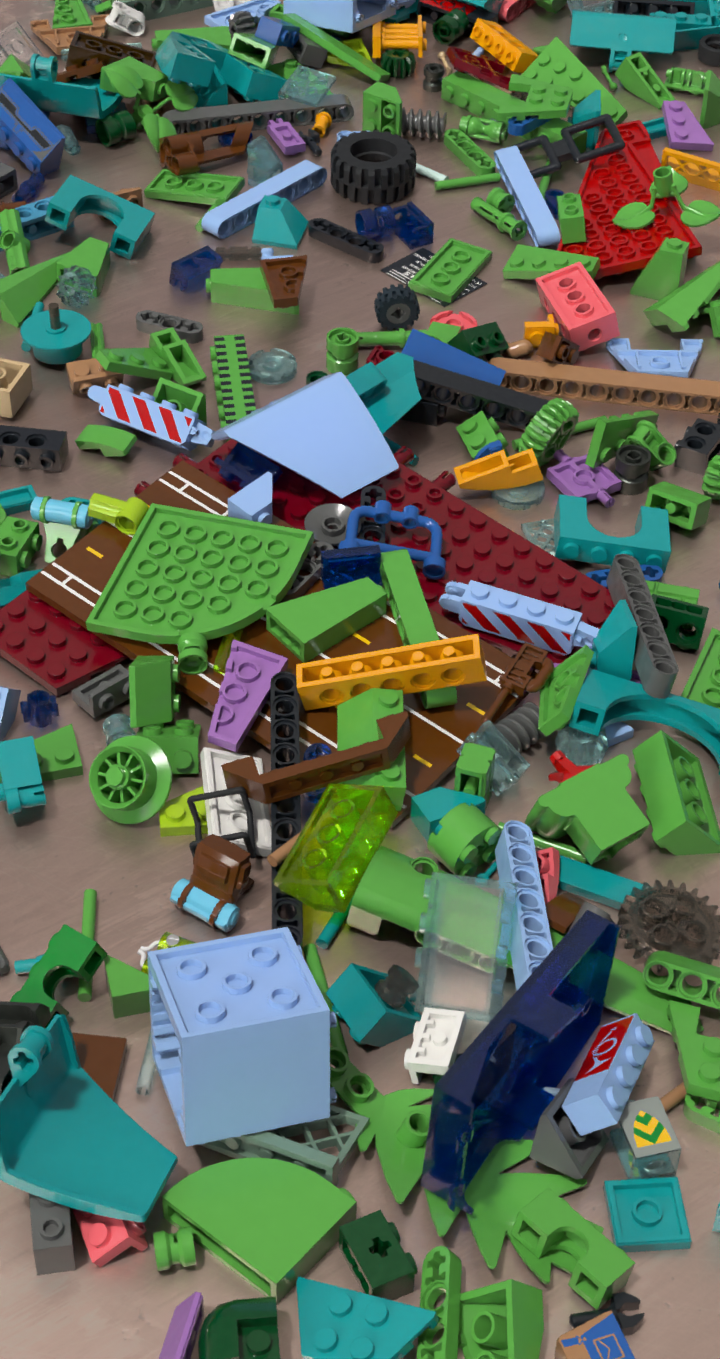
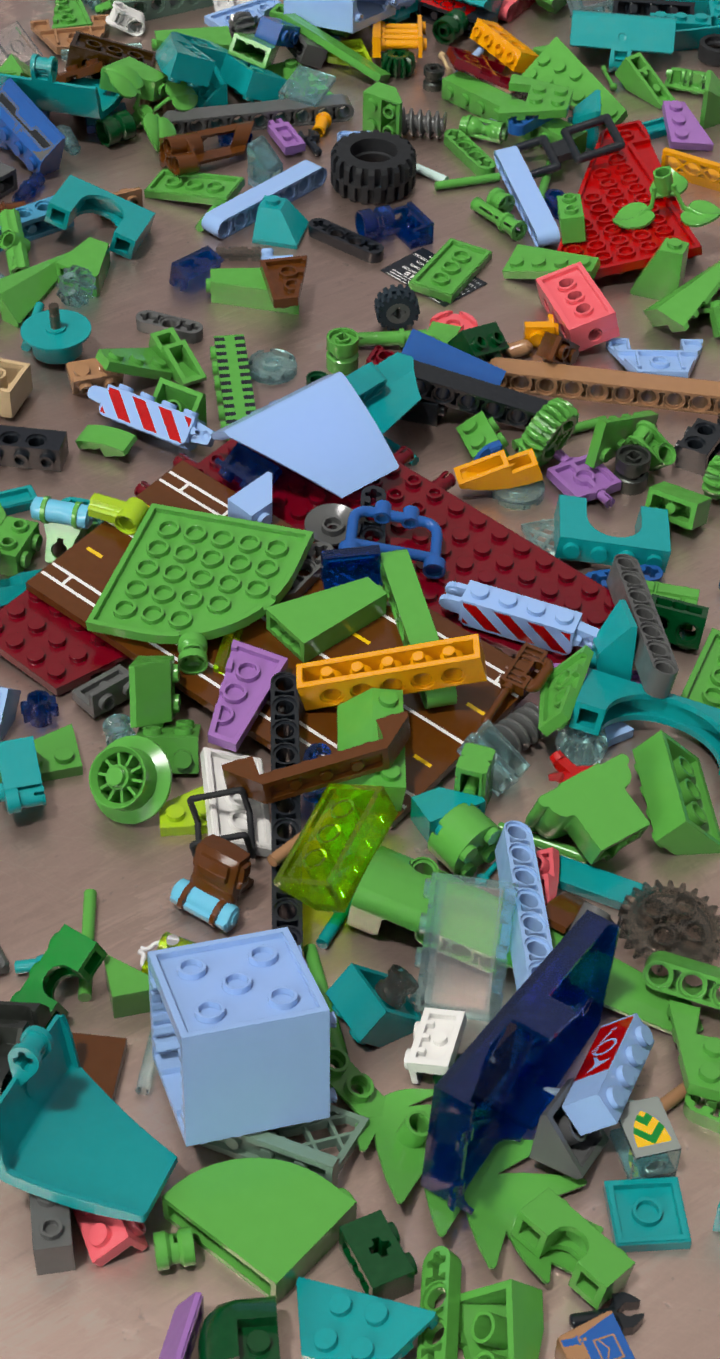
bright green axle [90,322,105,358] -> none

